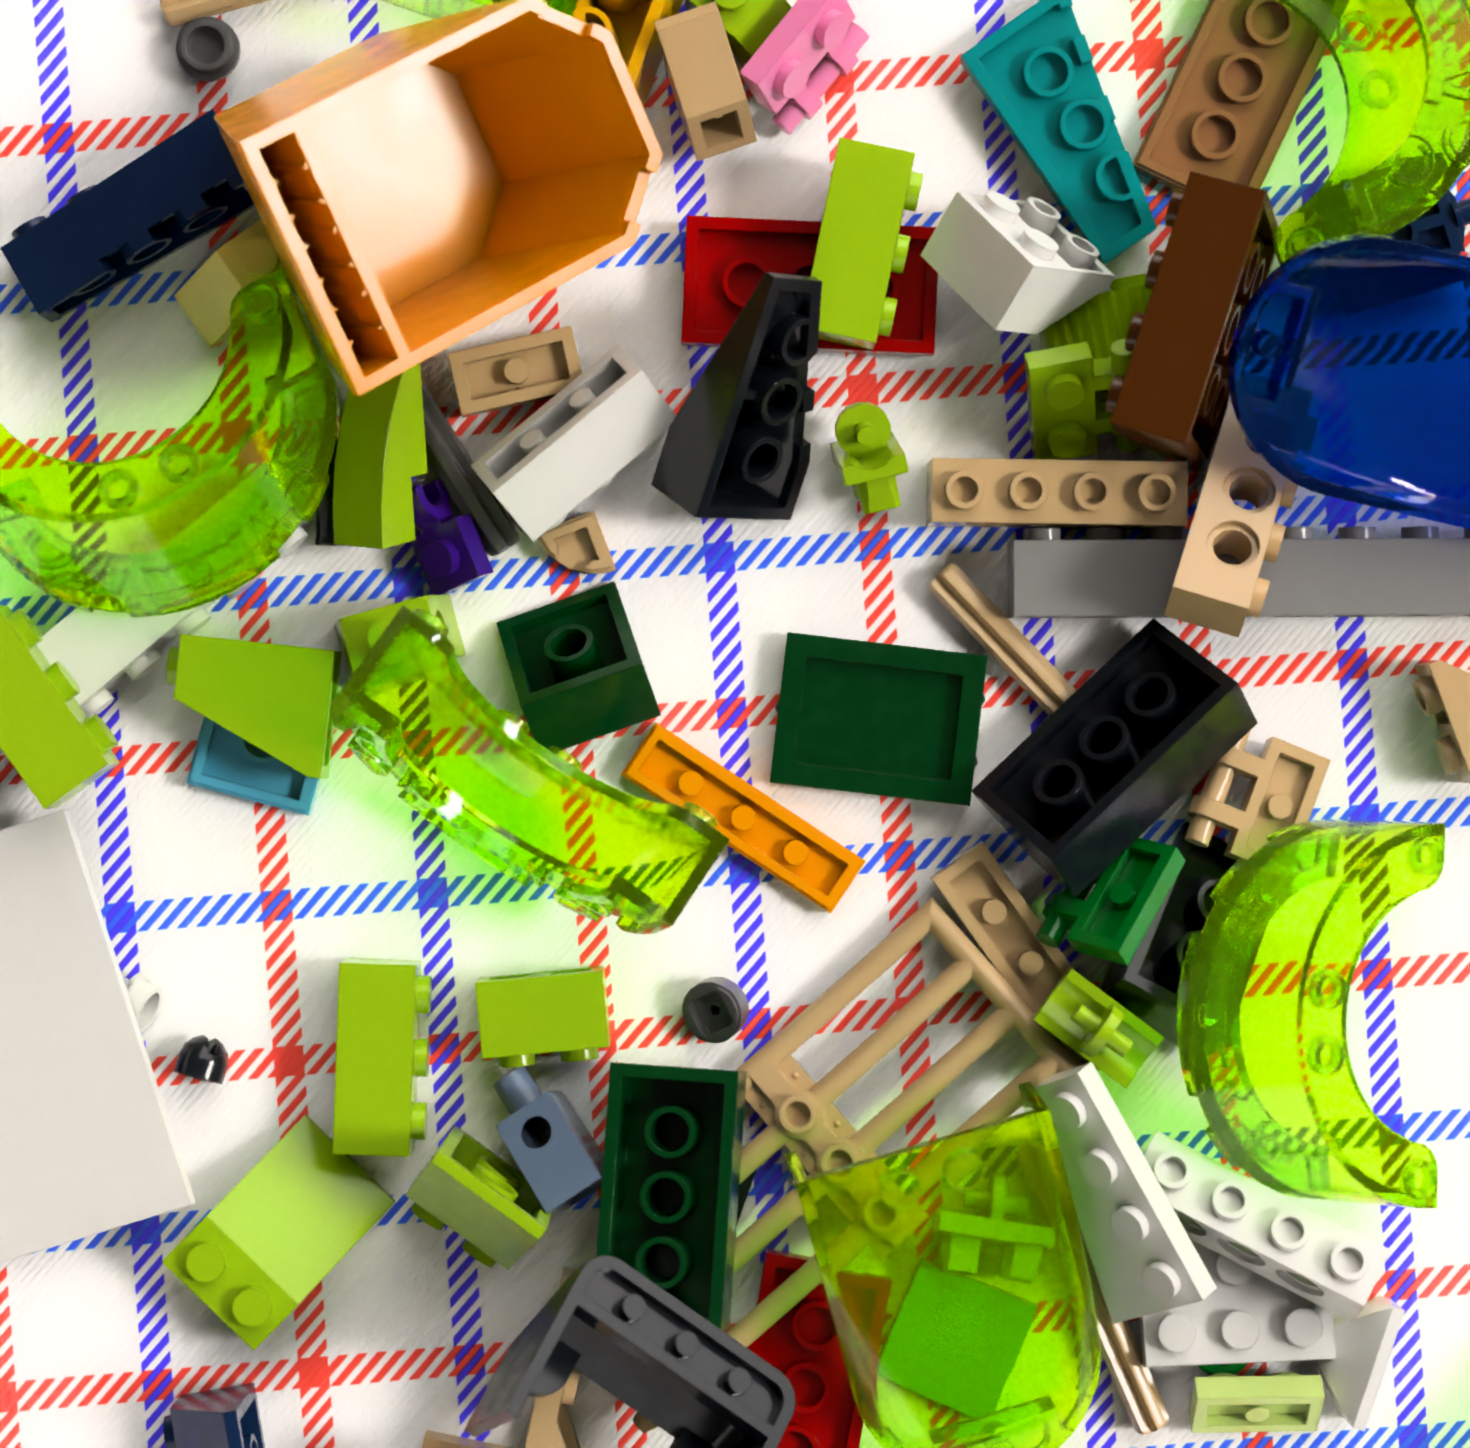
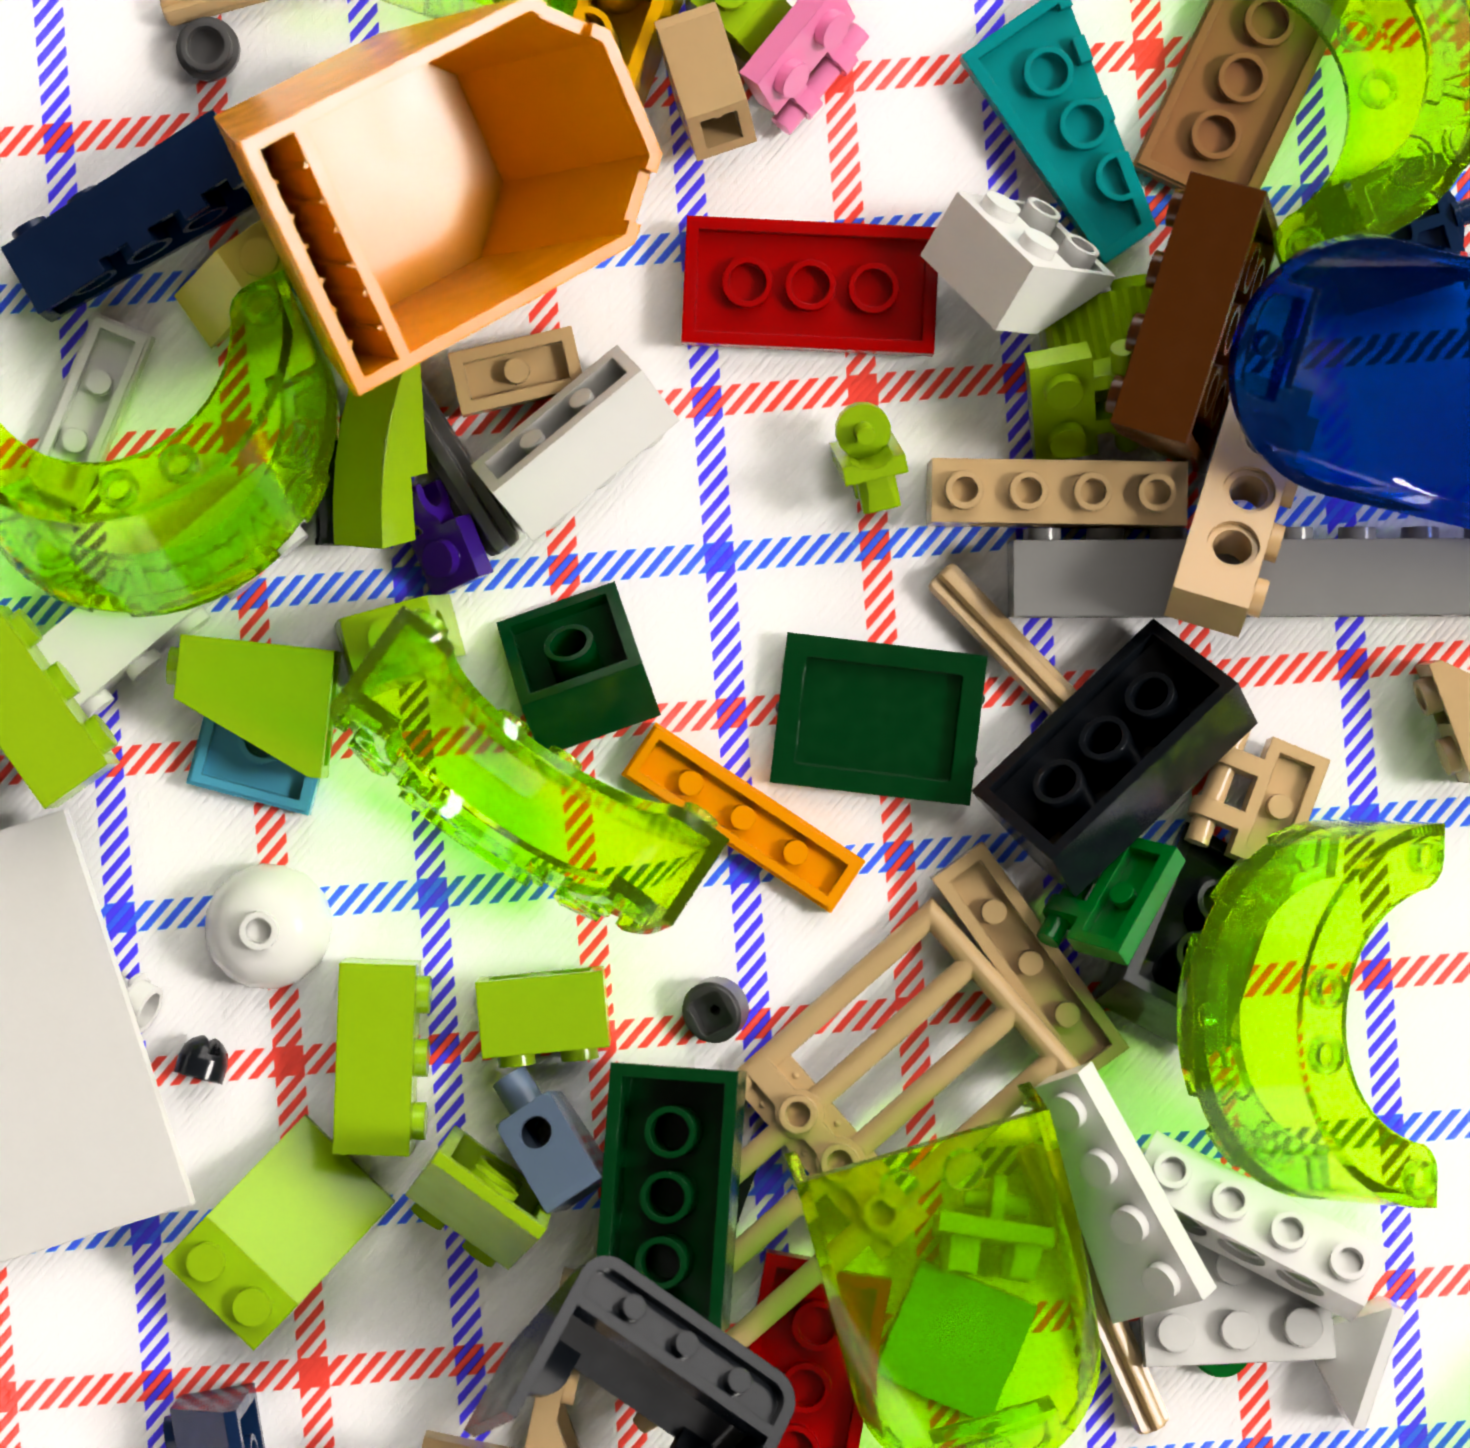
tan tile [538,511,617,575] -> none
black wedge [651,272,822,520] -> none
lime brick [811,137,923,350] -> none
lime hips [1032,967,1165,1089] -> none
yellowish green plate [1188,1372,1325,1433] -> none
none -> white tile [21,312,156,512]
none -> white cylinder [204,863,333,989]

